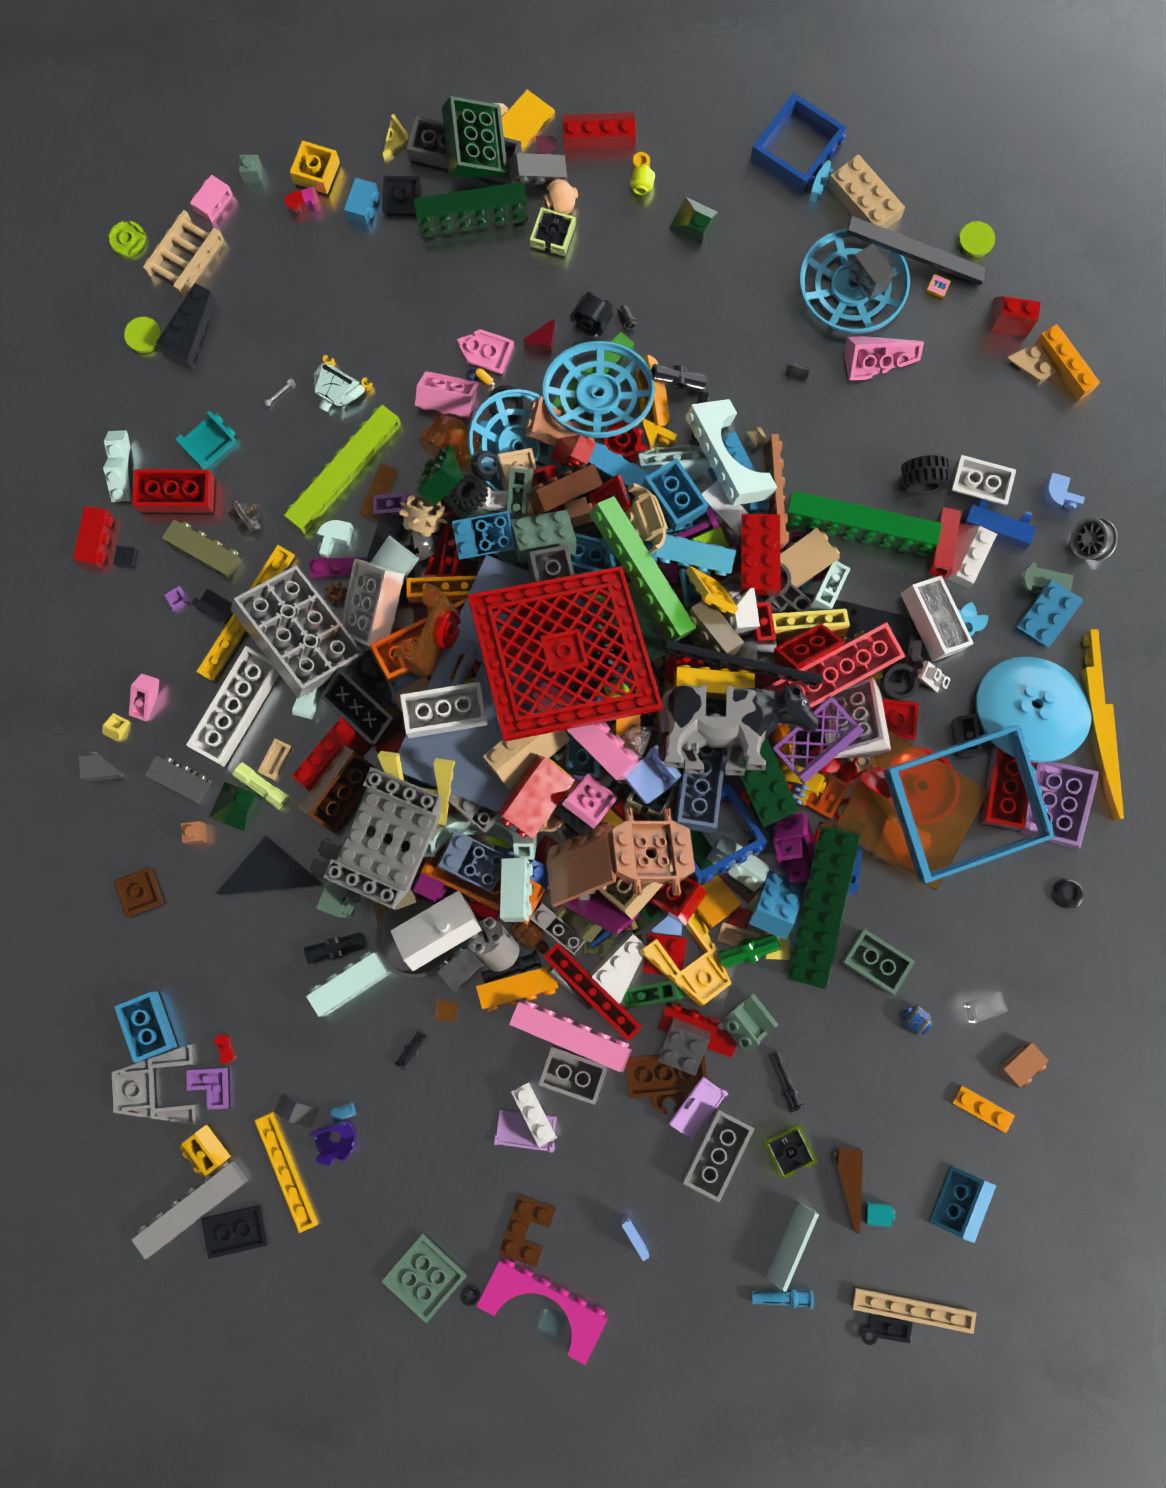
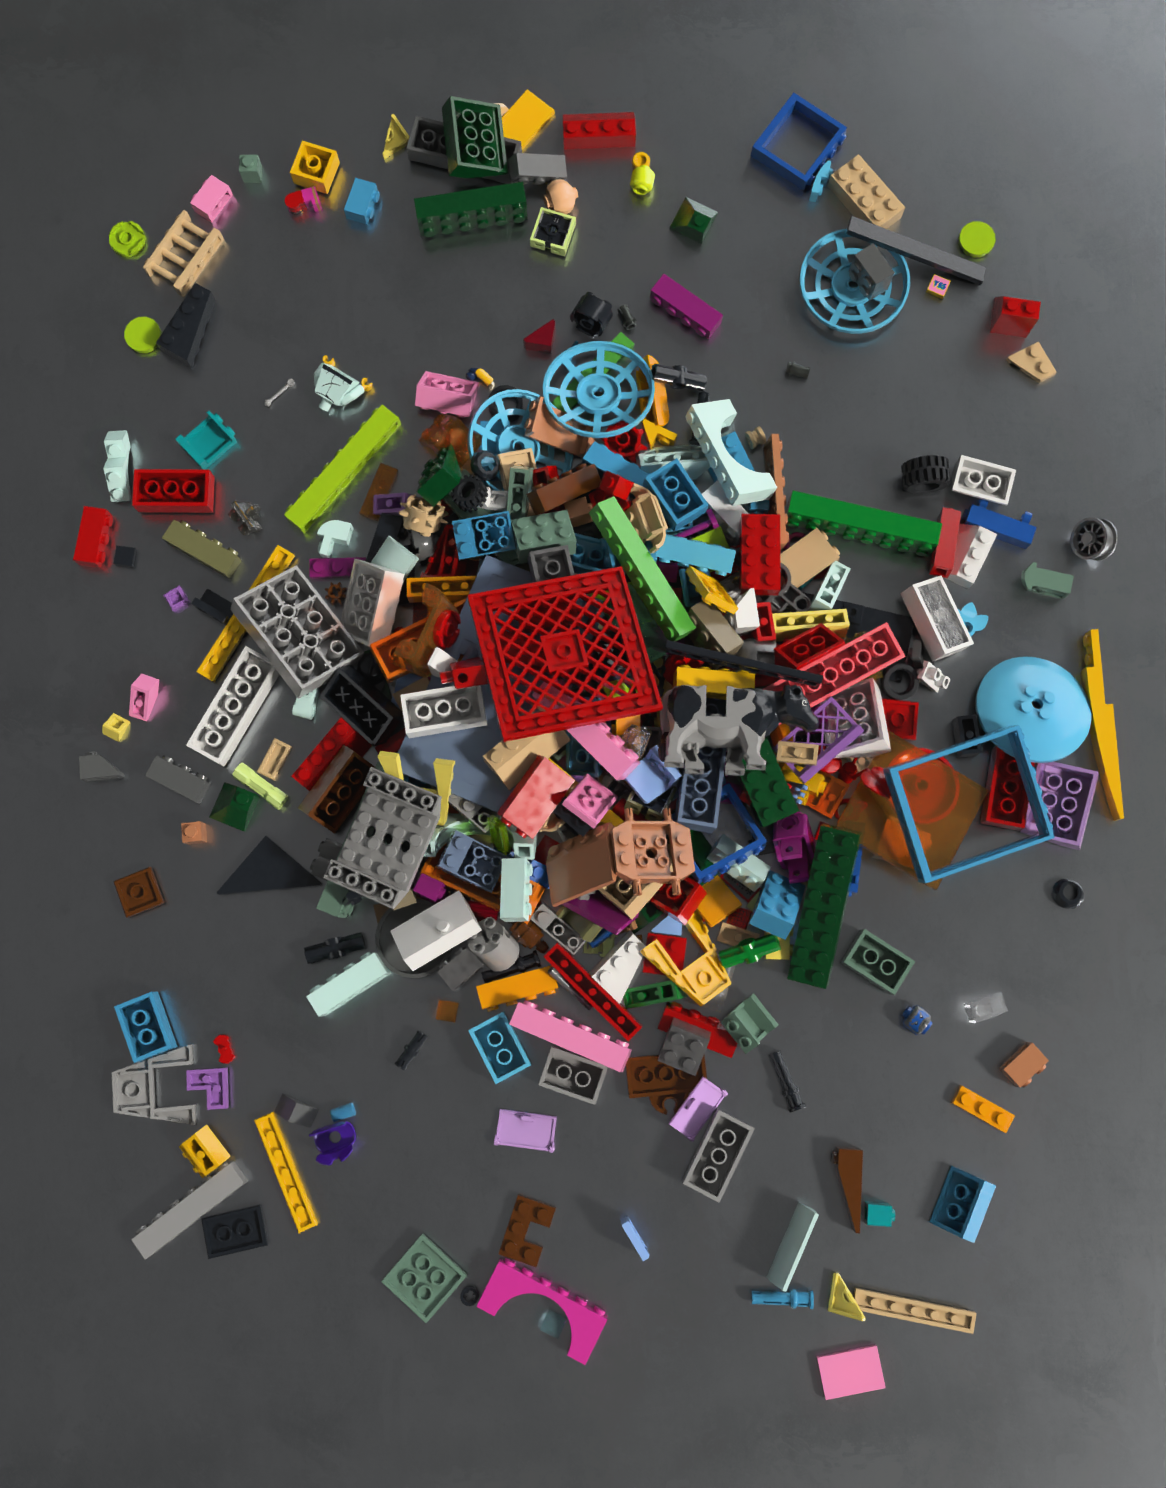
black plate [382,176,420,214] -> none
bright pink tile [456,329,514,375] -> none
white arch [511,1082,557,1147] -> none
clear pink tile [536,136,557,154] -> none
red brick [550,435,596,468] -> none
piece [762,1124,818,1180] -> none
bright pink wedge [844,336,924,380] -> none
black hinge [861,1314,913,1345] -> none
dark azure plate [1017,579,1084,647] -> none
light orange brick [1035,324,1100,401] -> none
light blue brick [1043,472,1085,511] -> none
none -> white slope [427,647,458,677]
none -> red torso [439,656,488,689]
none -> medium azure brick [468,1011,532,1084]
none -> clear neon green tile [487,815,511,856]
none -> red slope [597,470,634,500]
none -> magenta brick [650,274,723,339]
none -> tan plate [777,741,819,766]
none -> bright pink tile [816,1344,886,1400]
none -> light yellow tile [828,1272,865,1321]

